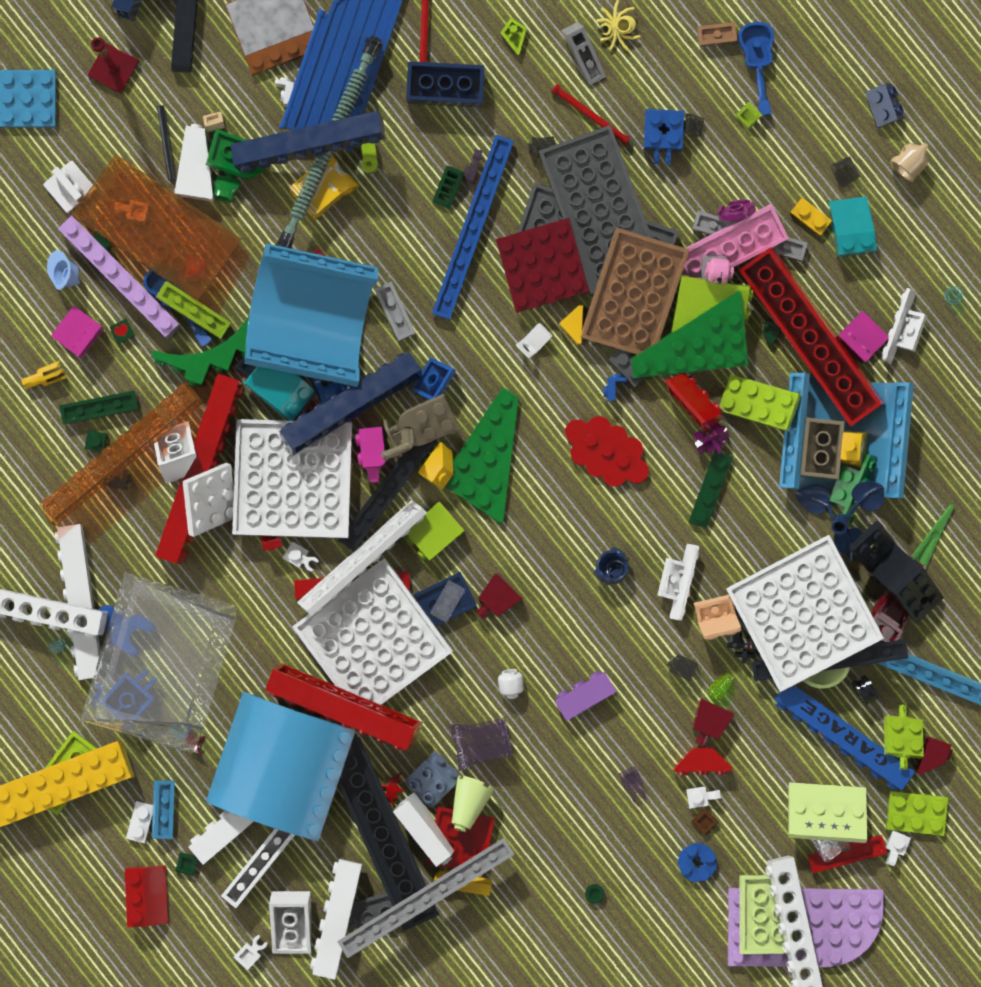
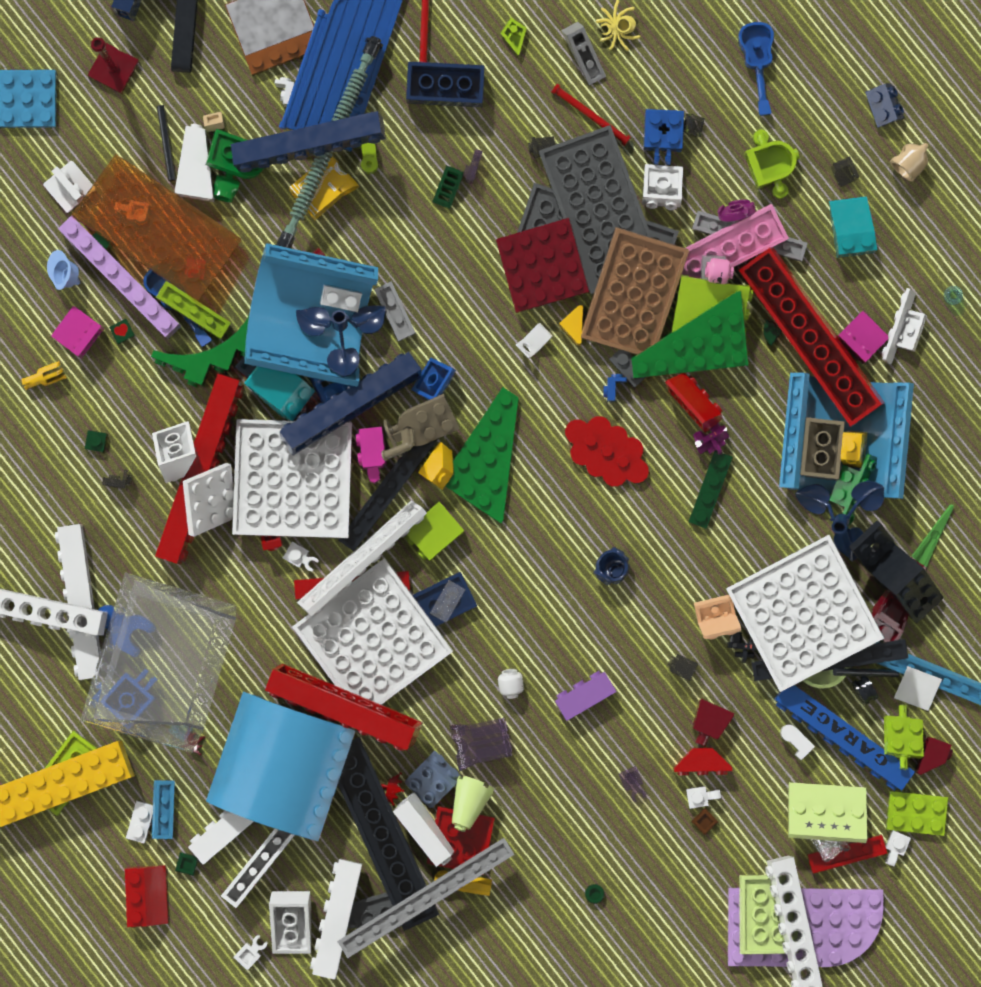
clear orange plate [40,381,203,526] -> none
clear light blue plate [48,638,66,654] -> none
dark green plate [59,391,139,425] -> none
blue plate [432,135,514,320] -> none
dark red torso [476,573,522,620] -> none
white bracket [657,544,699,621] -> none
blue plate [678,843,717,882] -> none
medium nougat plate [697,22,738,47] -> none
clear neon green cone [706,672,734,701] -> none
lime plate [719,374,801,432] -> none
lime tile [736,102,763,129] -> none
yellow plate [790,198,832,236] -> none
none -> dark blue plant [296,305,386,377]
none -> white plate [320,285,362,312]
none -> white plate [642,164,683,210]
none -> lime piece [744,129,800,199]
none -> white leg [780,725,815,760]
none -> black bar [833,668,899,677]
none -> white sticker [894,666,942,711]

